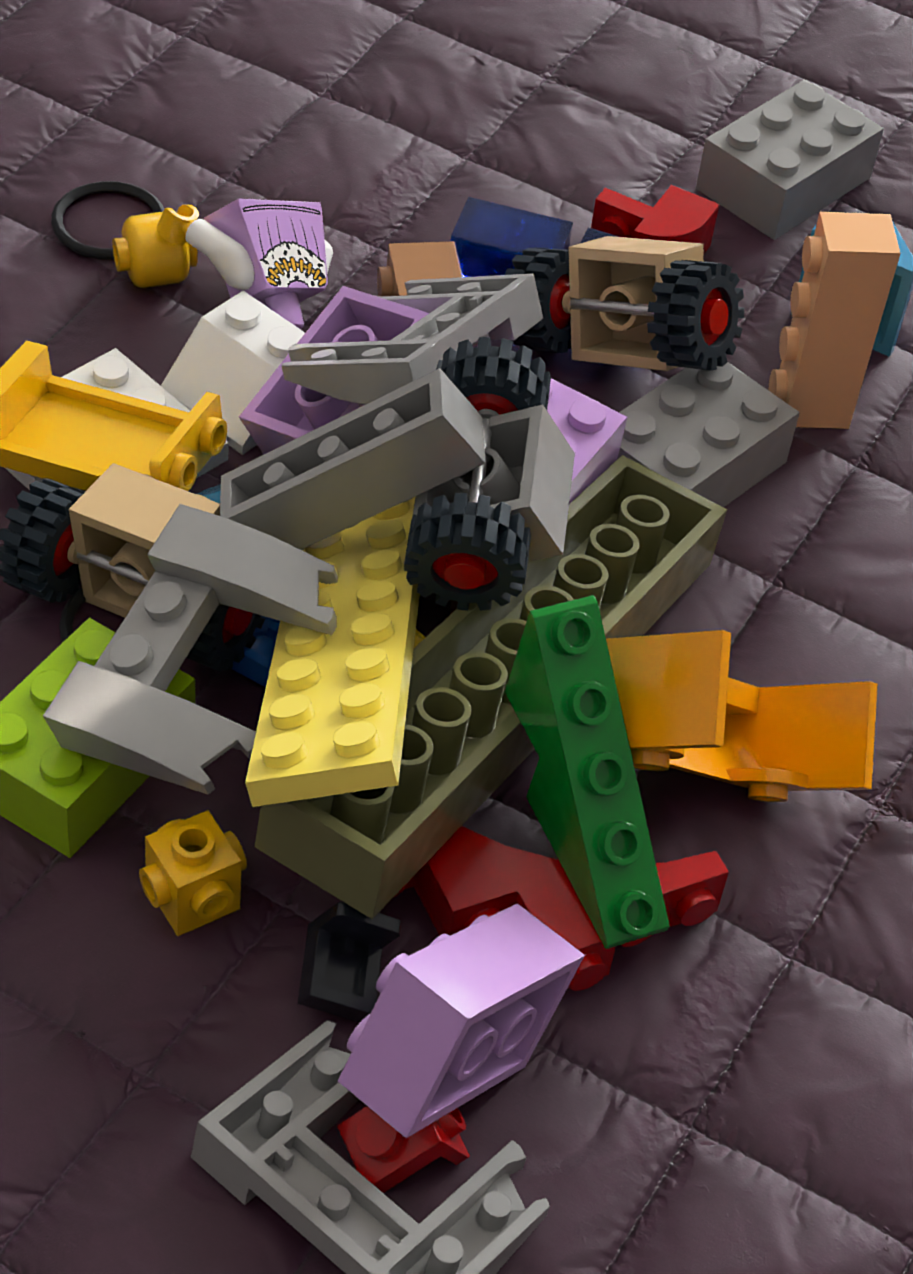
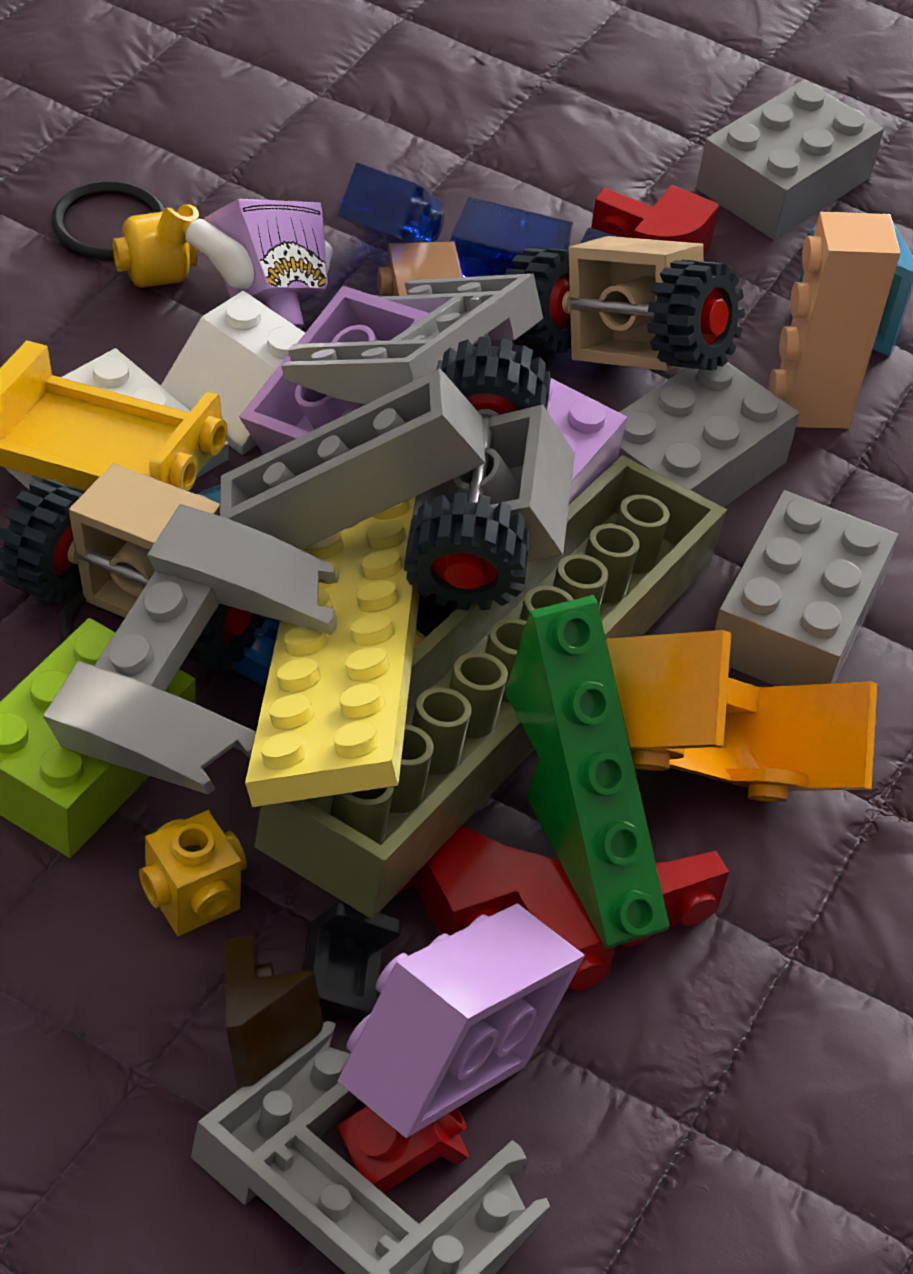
none -> dark brown slope [225,935,323,1088]
none -> clear blue brick [337,162,445,243]
none -> light grey brick [714,490,899,686]

